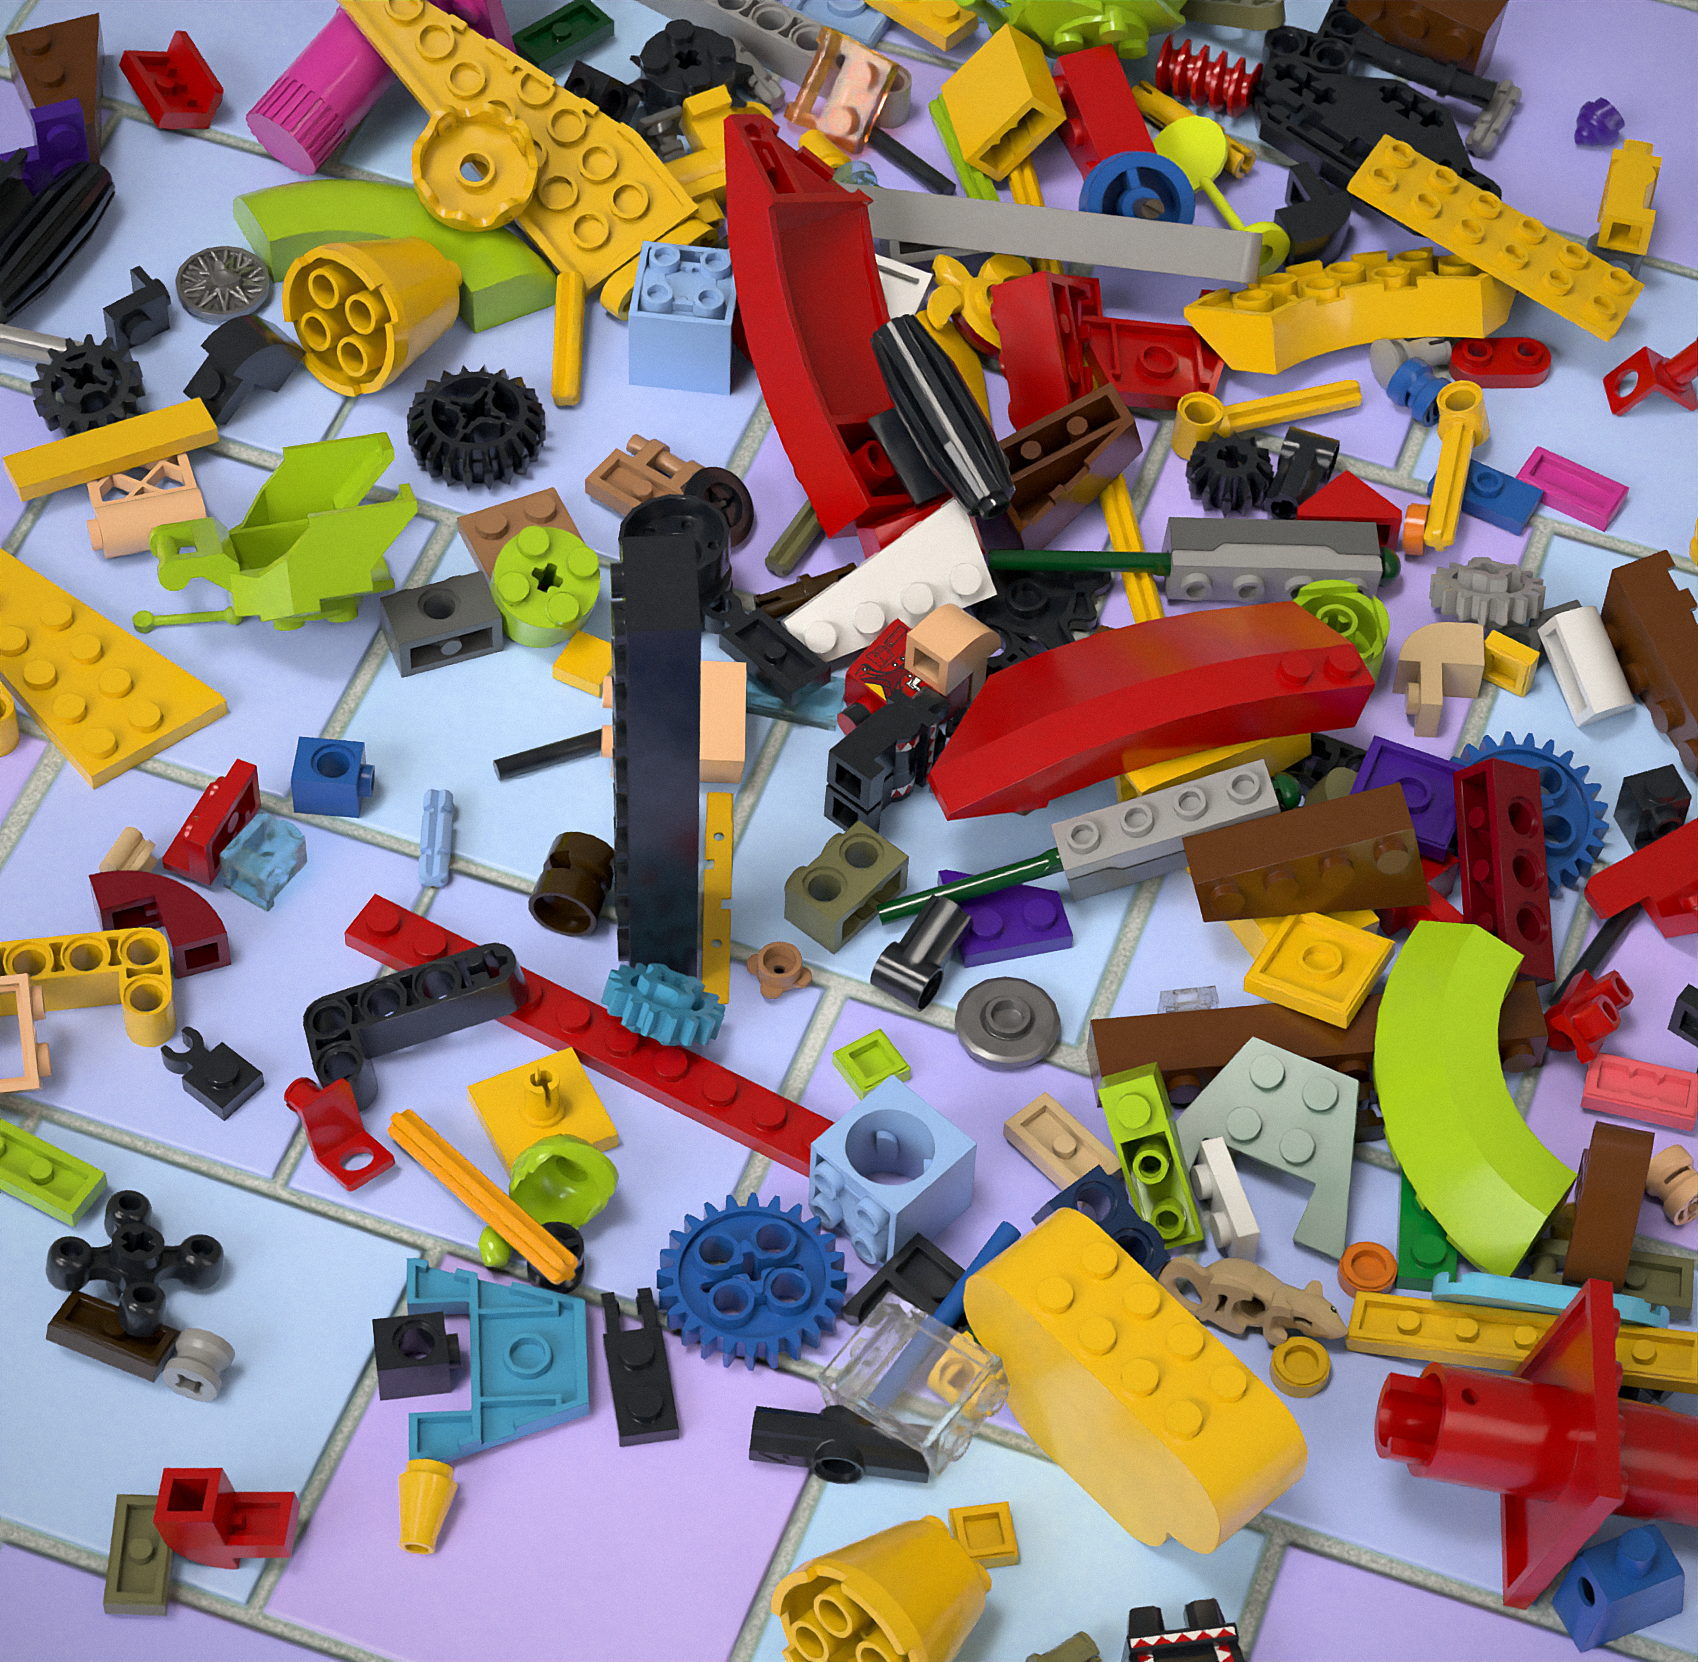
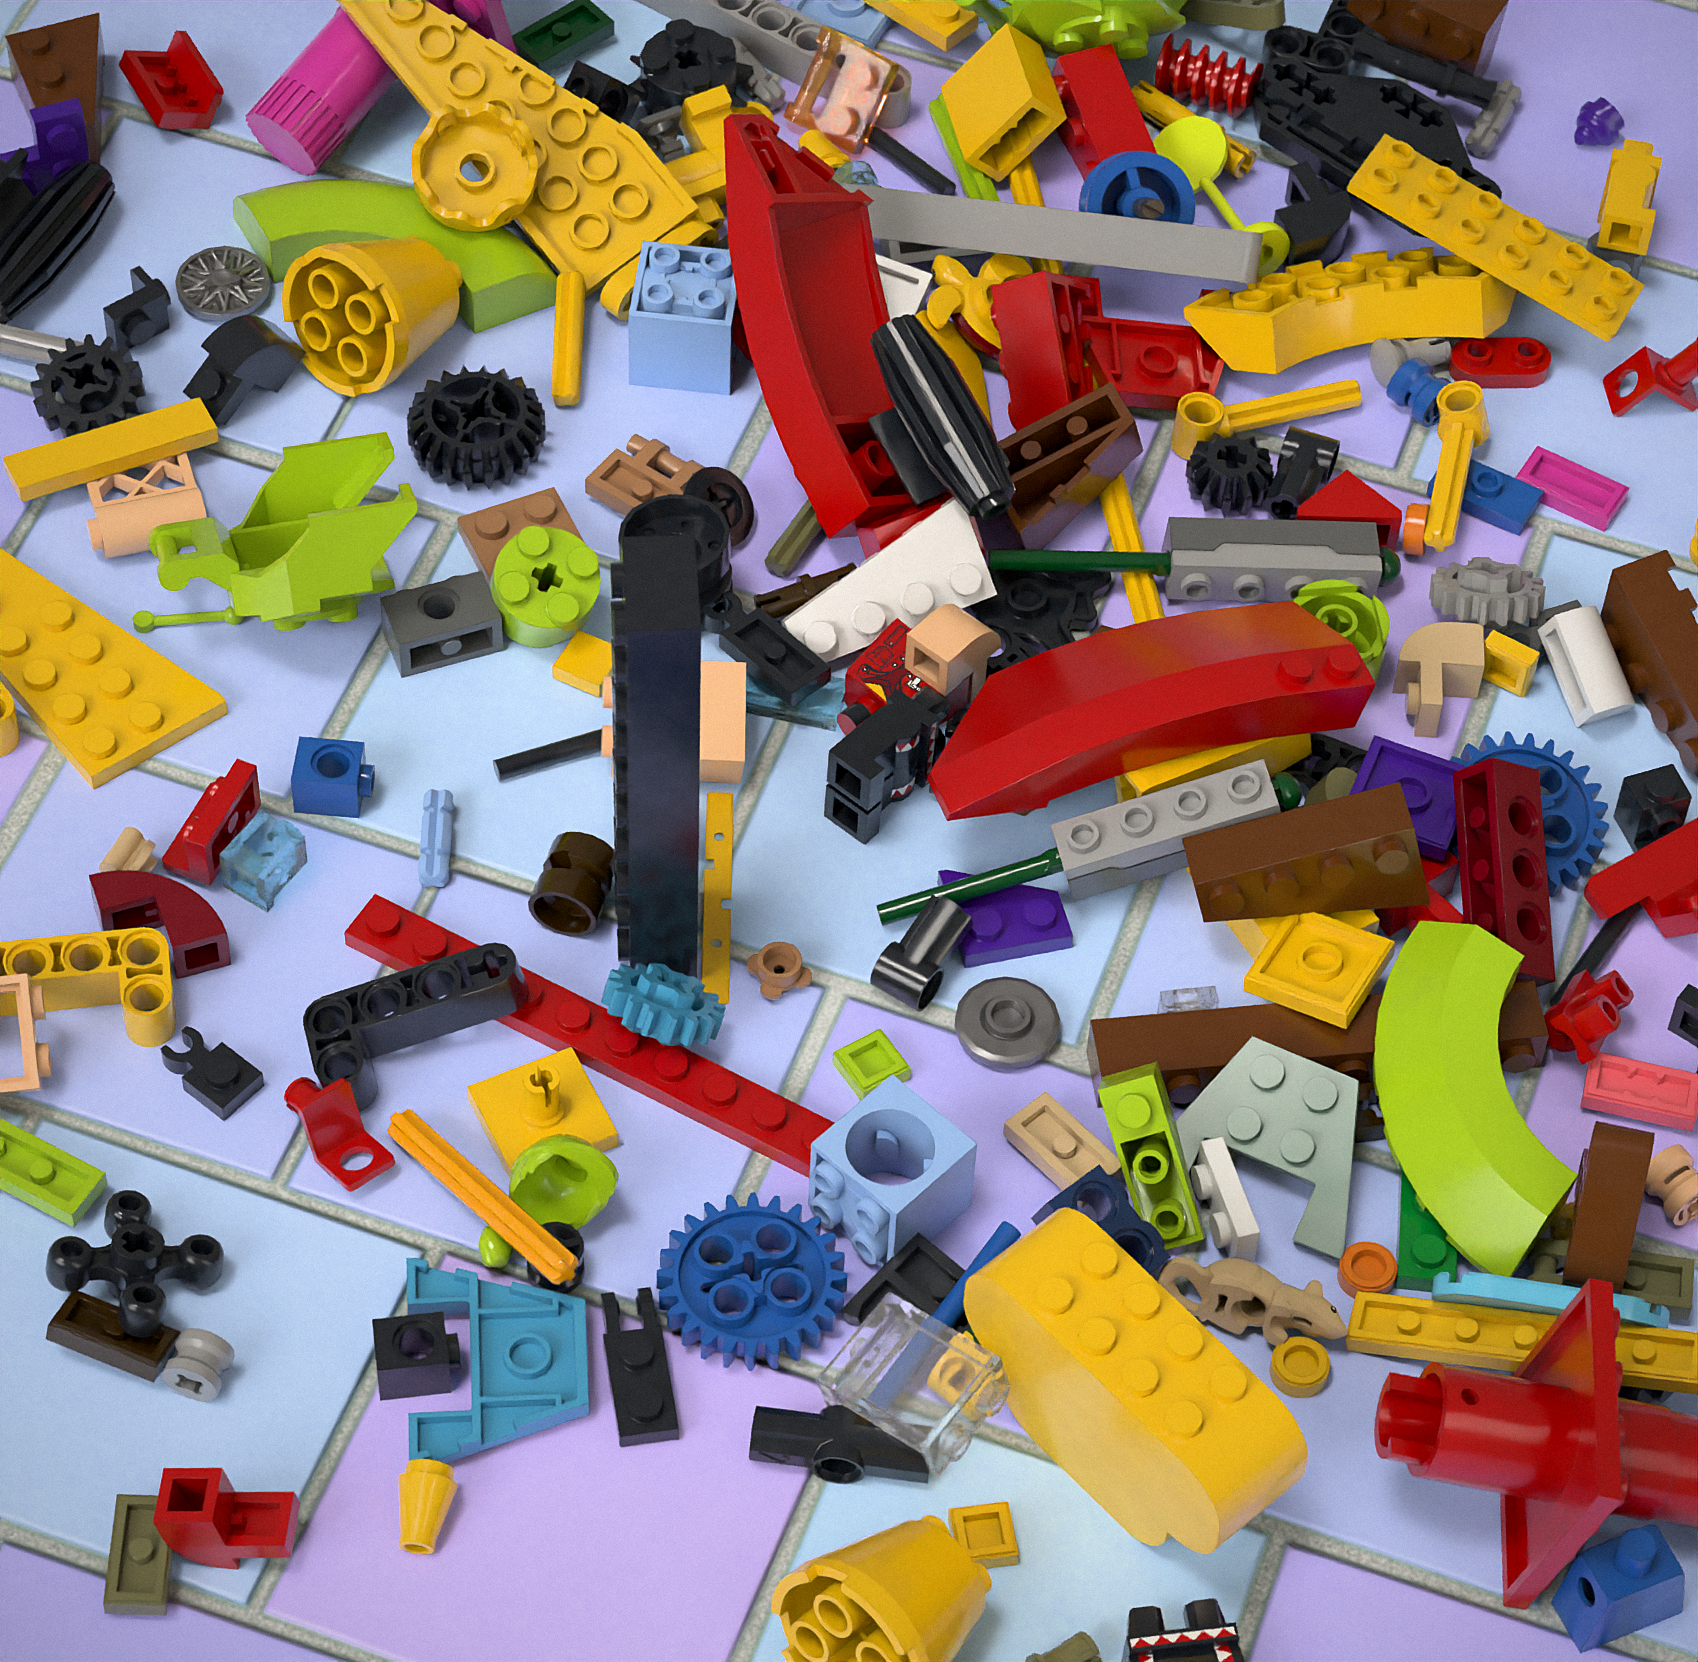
olive brick [784,820,909,955] -> none

